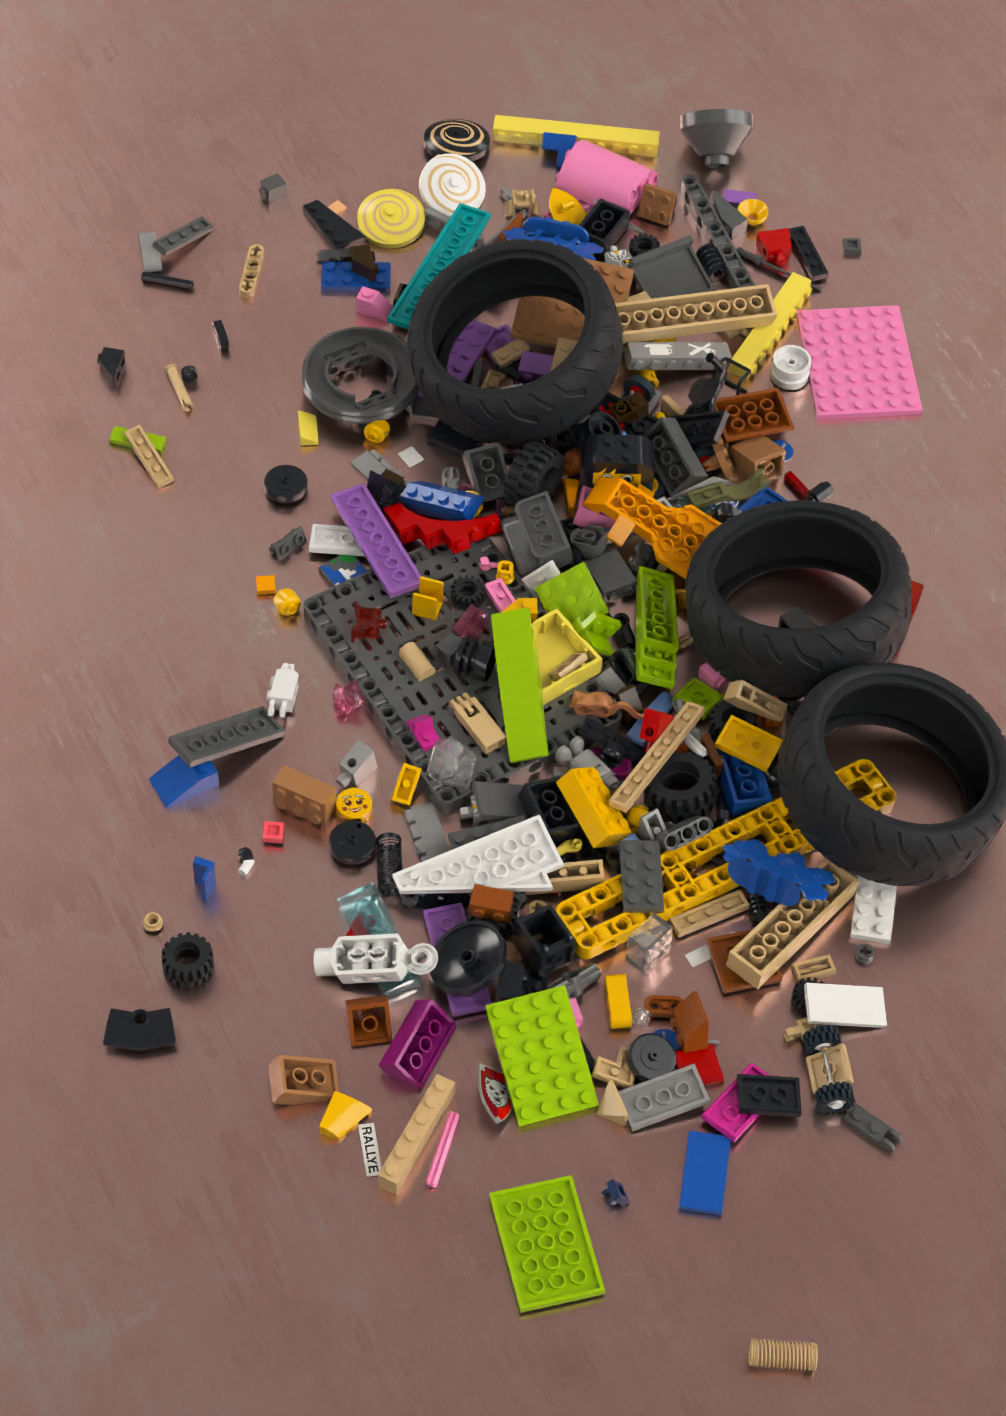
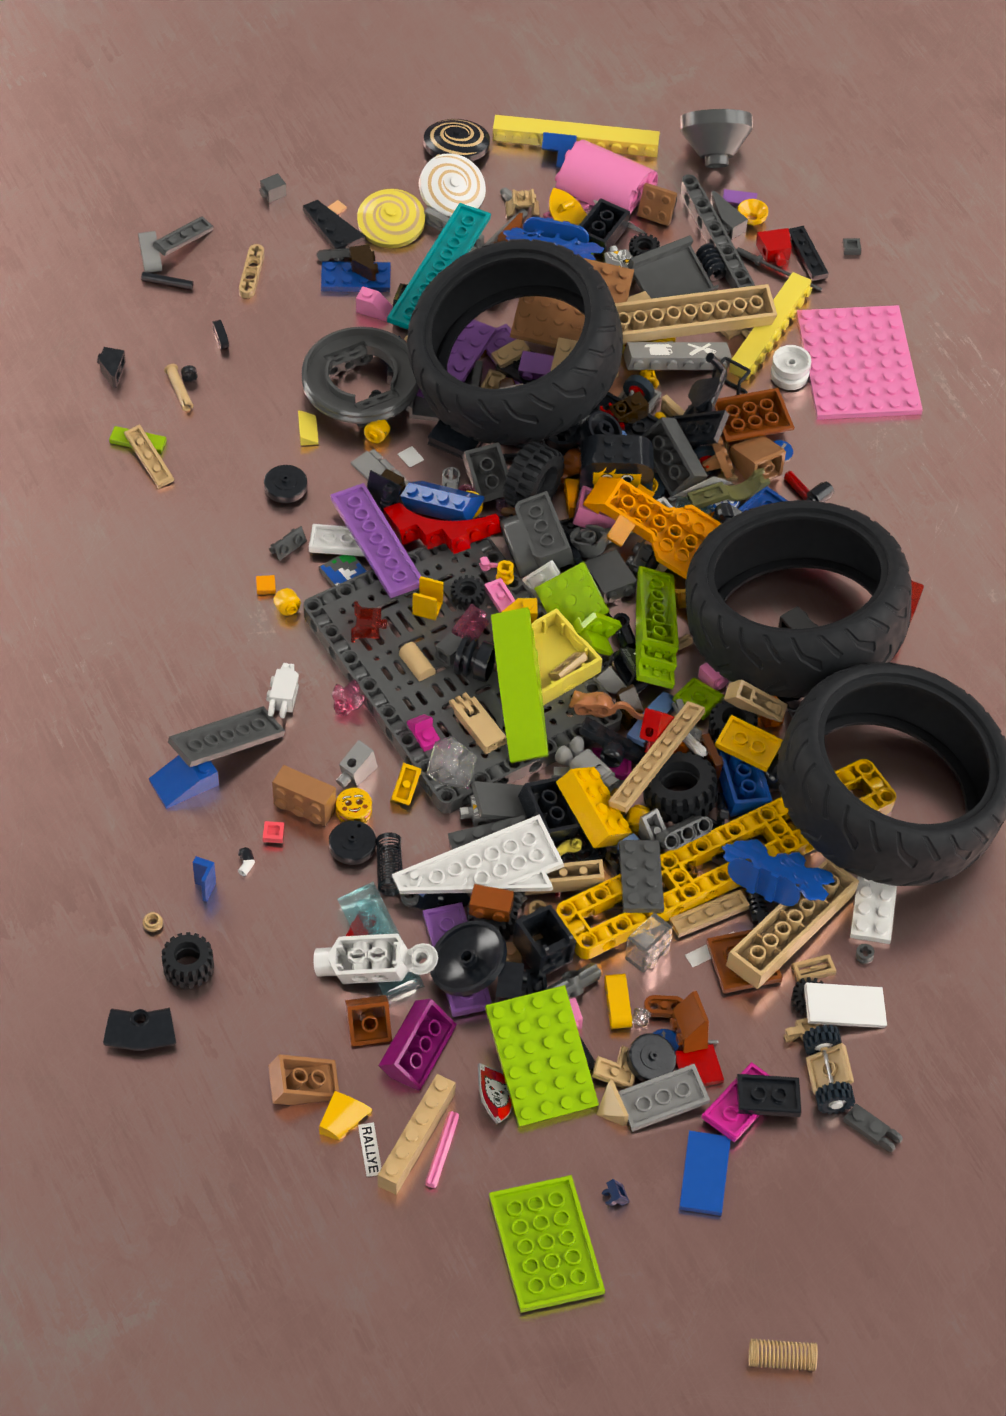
light grey windscreen [404,803,450,862] -> none

